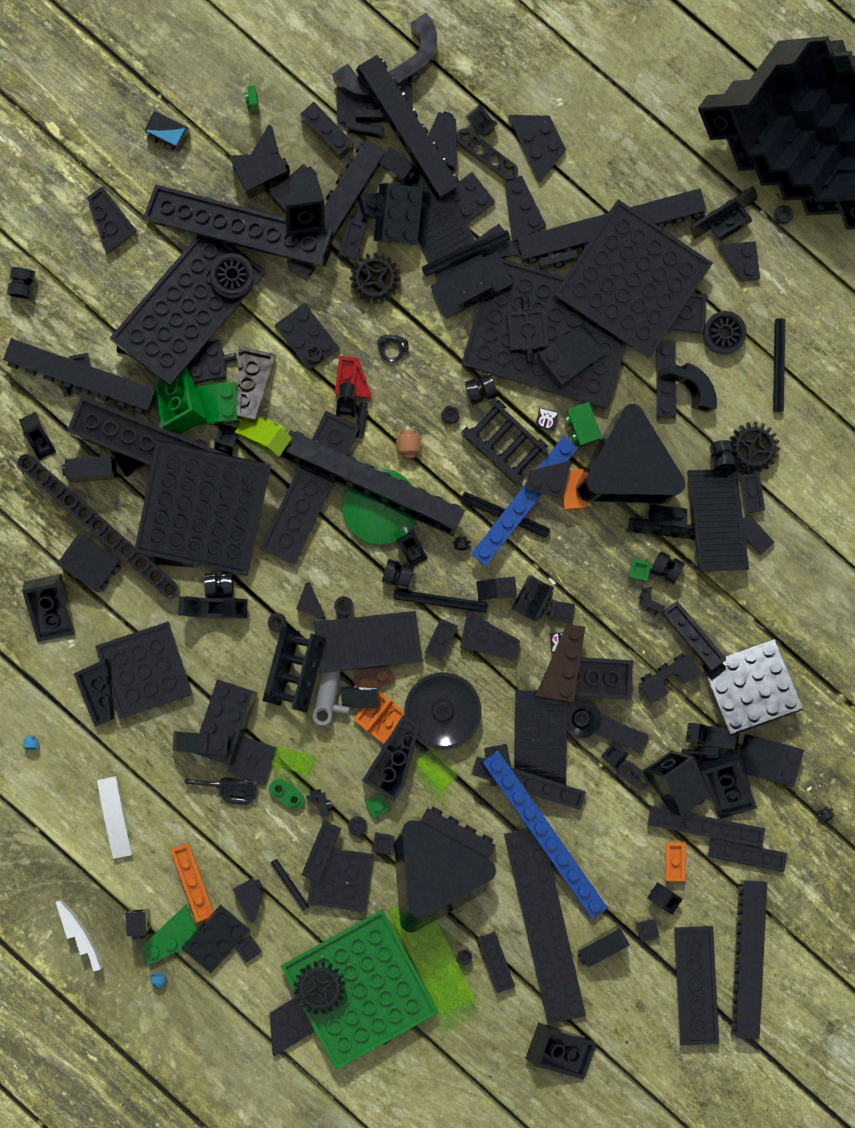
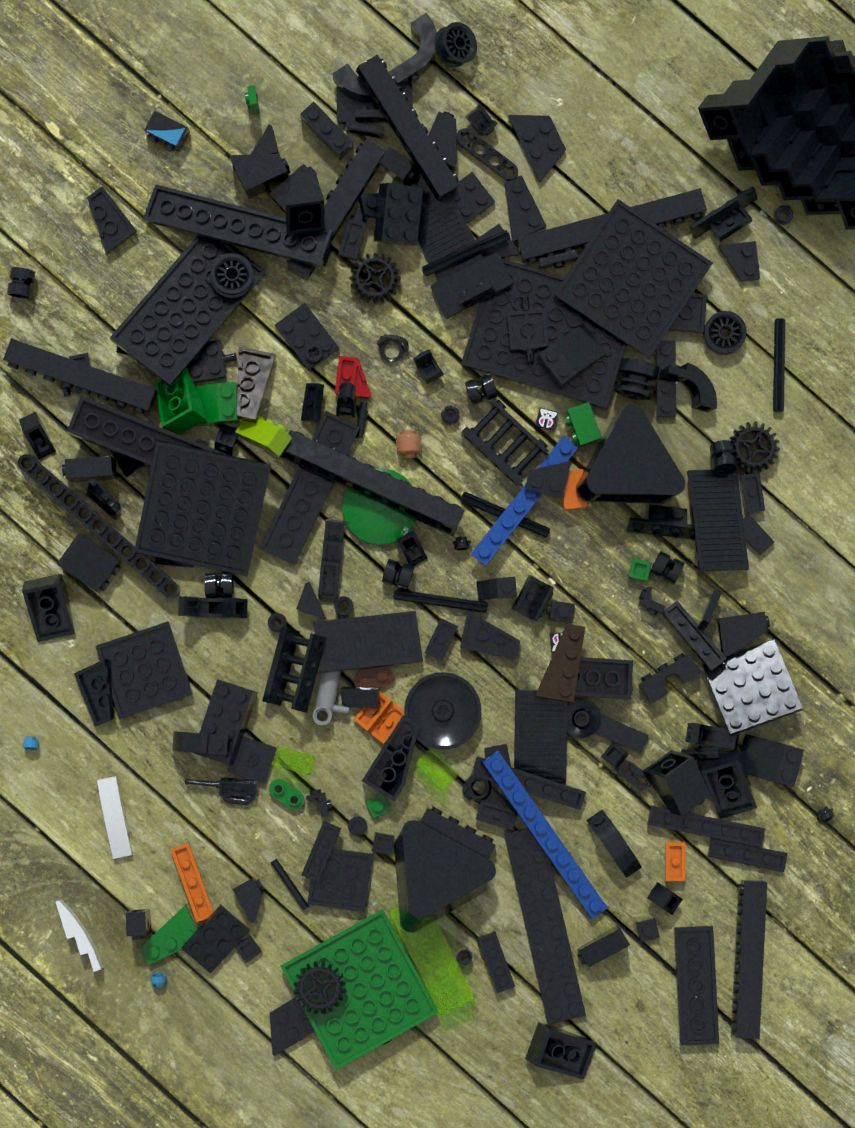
none -> black wing [86,477,121,520]
none -> black plate [301,383,324,422]
none -> black slope [318,519,345,600]
none -> black bracket [413,350,444,384]
none -> black wheel [435,22,477,67]
none -> black piece [462,775,492,801]
none -> black wing [476,785,517,830]
none -> black arch [587,810,642,878]
none -> black wheel [614,358,660,400]
none -> black tile [697,589,721,631]
none -> black slope [717,612,770,657]

